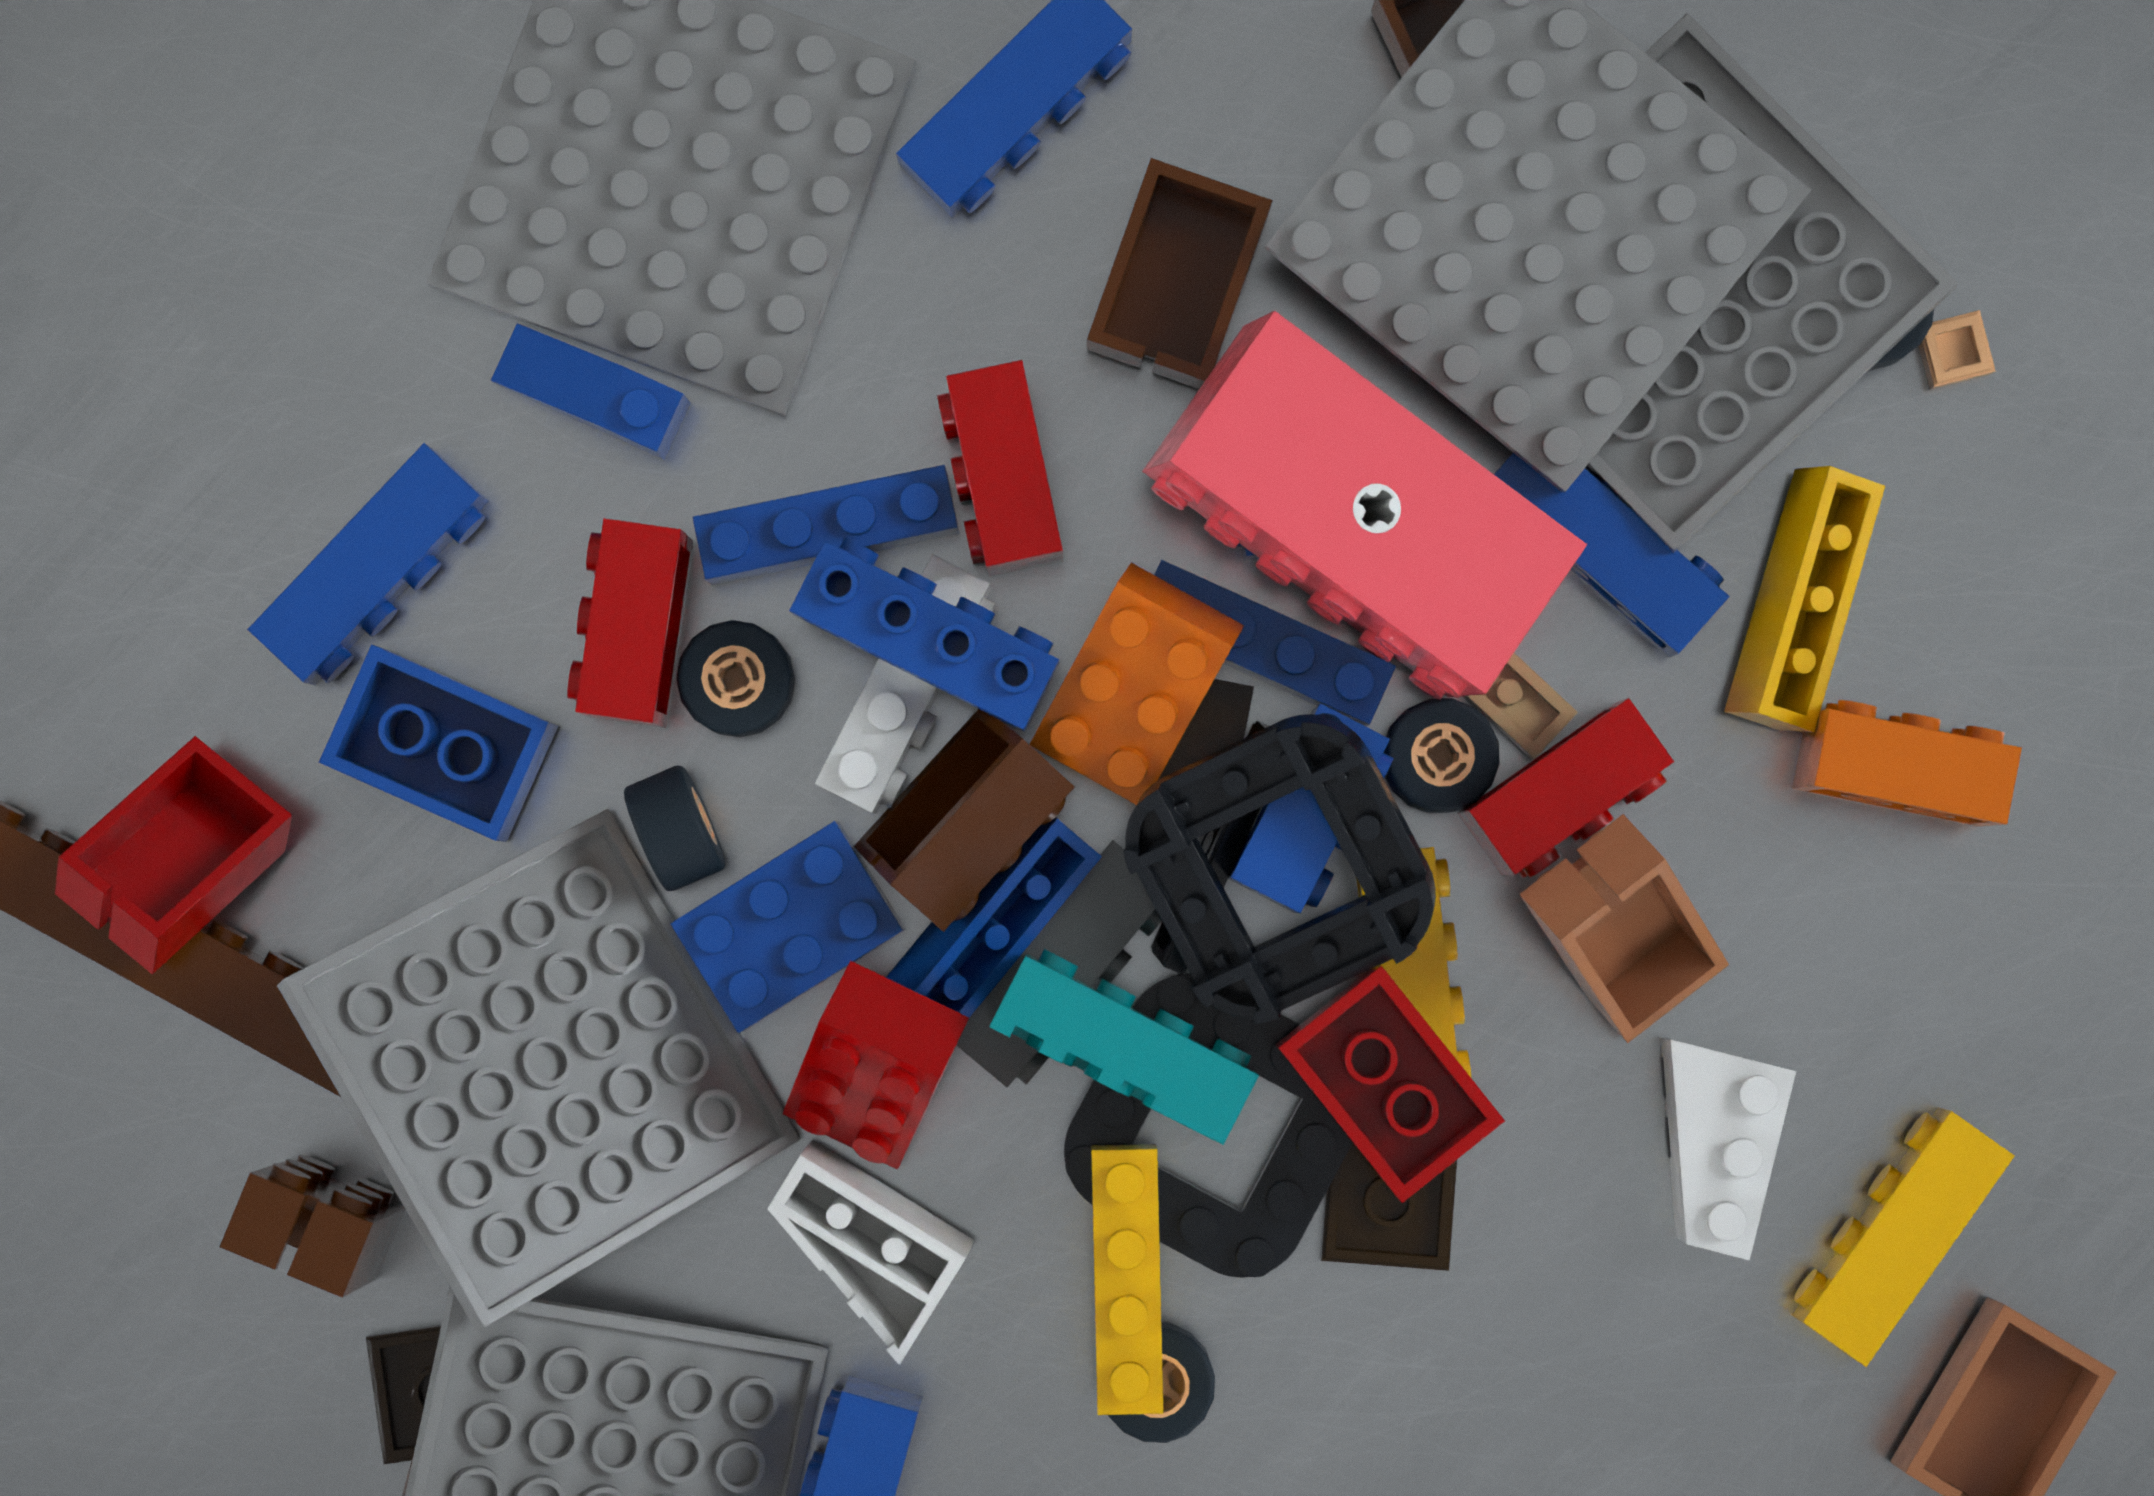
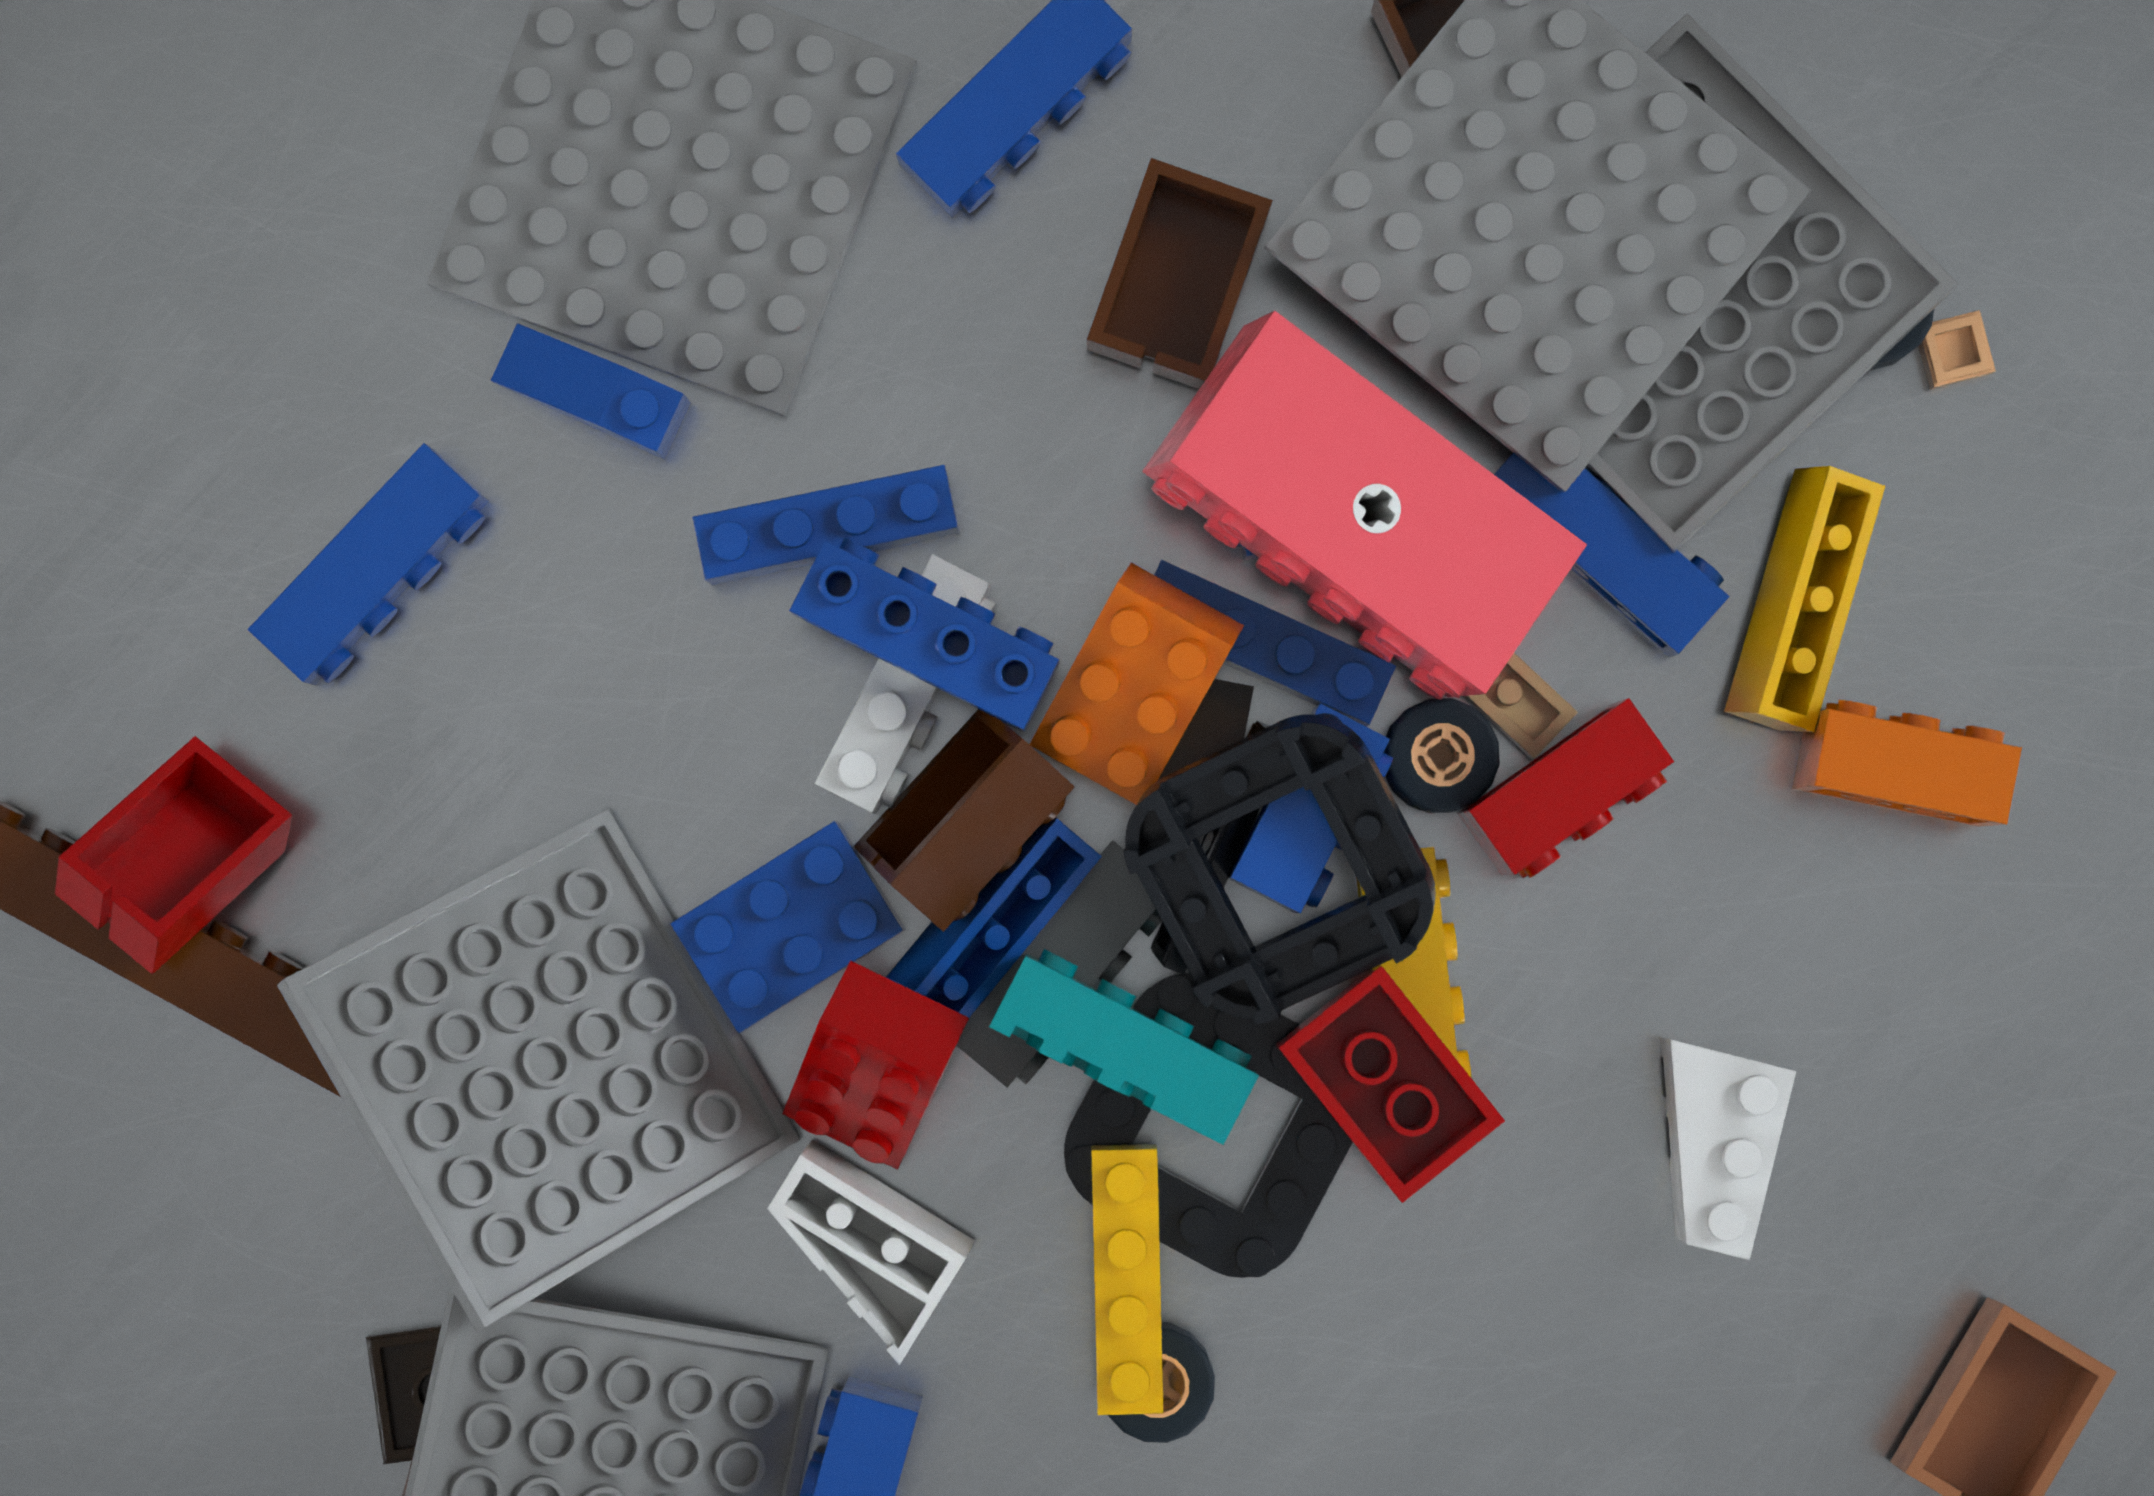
reddish brown piece [219,1155,406,1298] -> none
blue brick [318,644,558,842] -> none
red piece [567,518,693,728] -> none
black wheel [624,765,725,891] -> none
black wheel [676,620,795,737] -> none
red piece [937,360,1064,577] -> none
dark brown tile [1320,1143,1457,1271] -> none
nougat piece [1520,814,1729,1043] -> none
yellow brick [1792,1107,2015,1367] -> none

